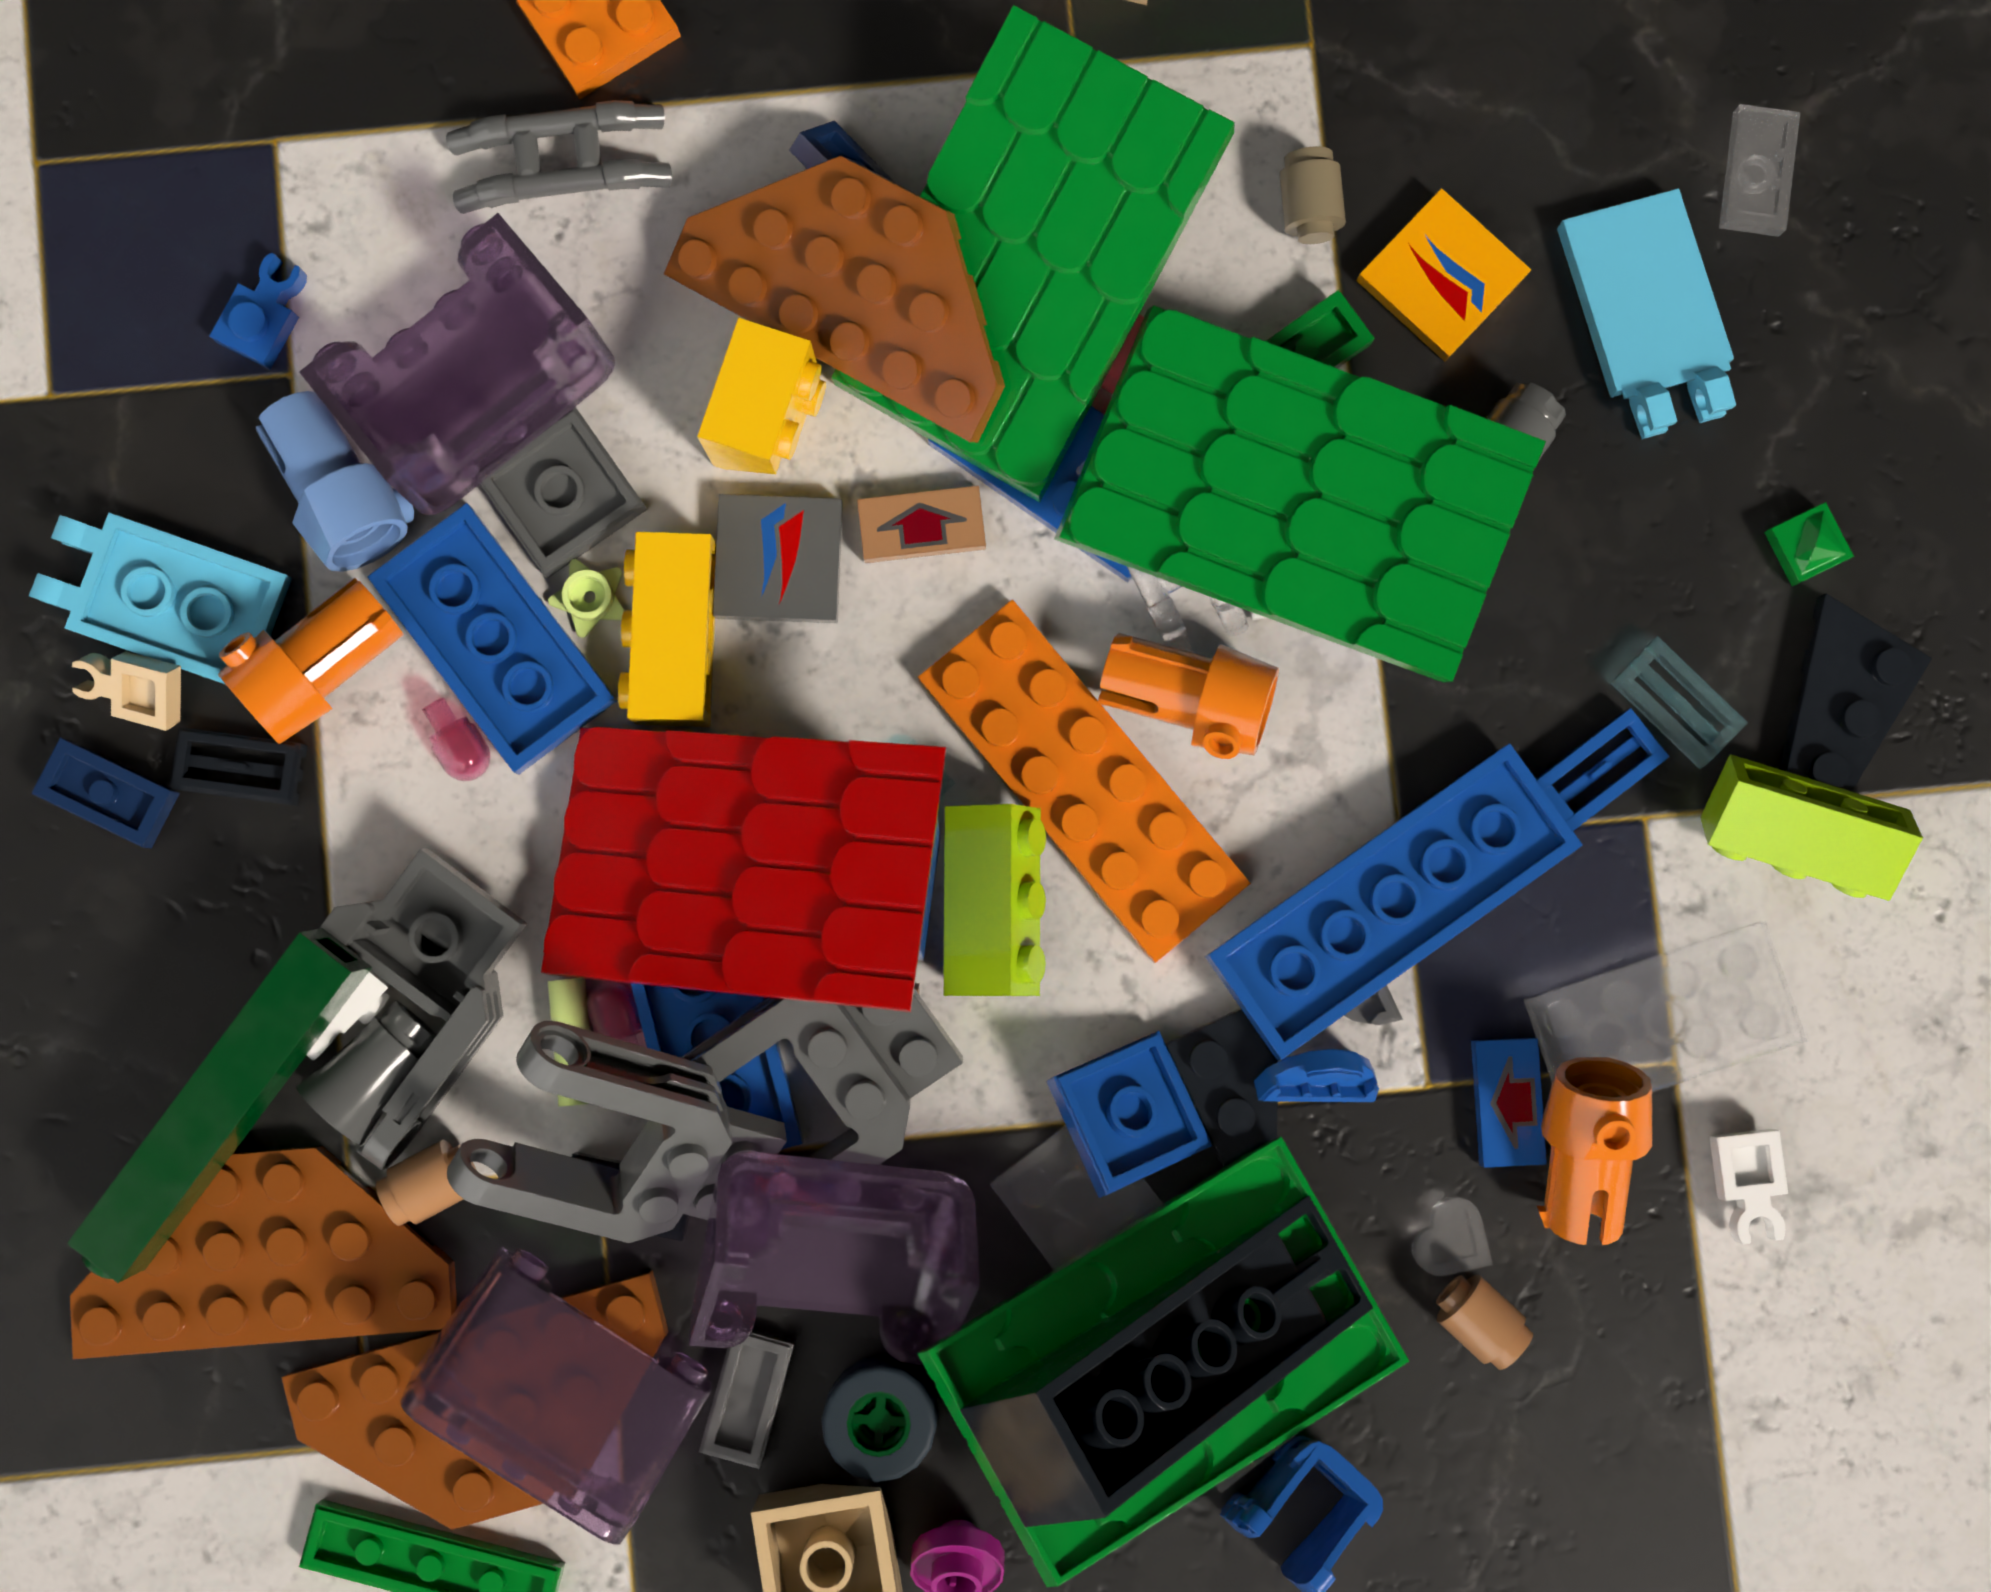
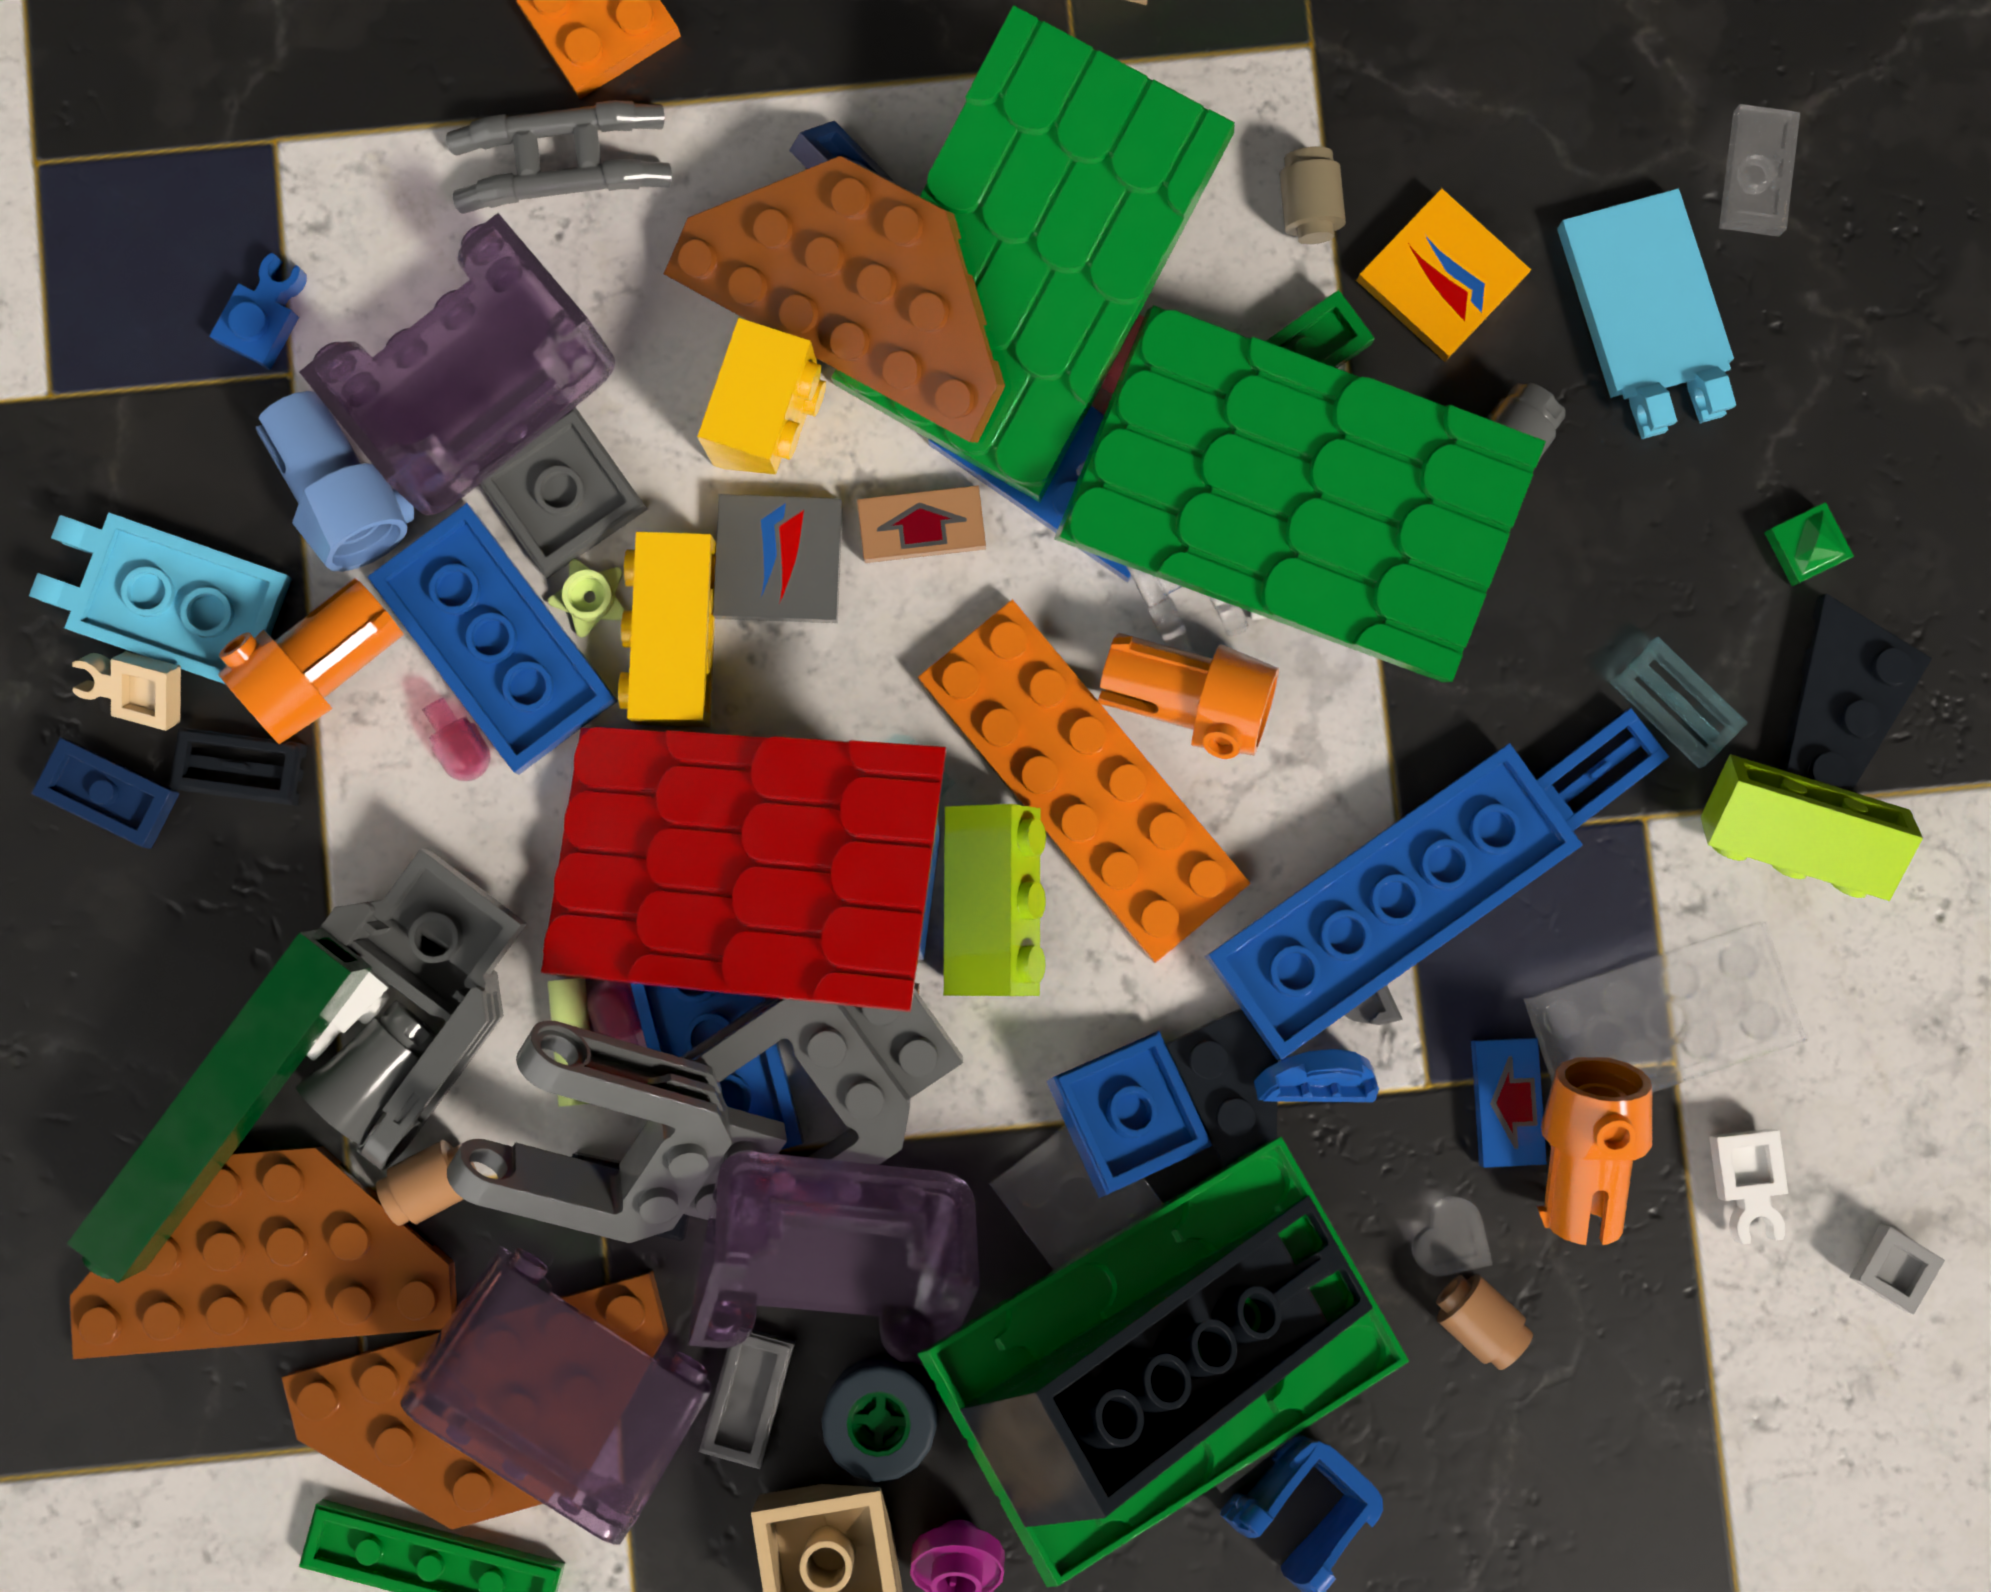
none -> light grey plate [1849,1224,1945,1315]

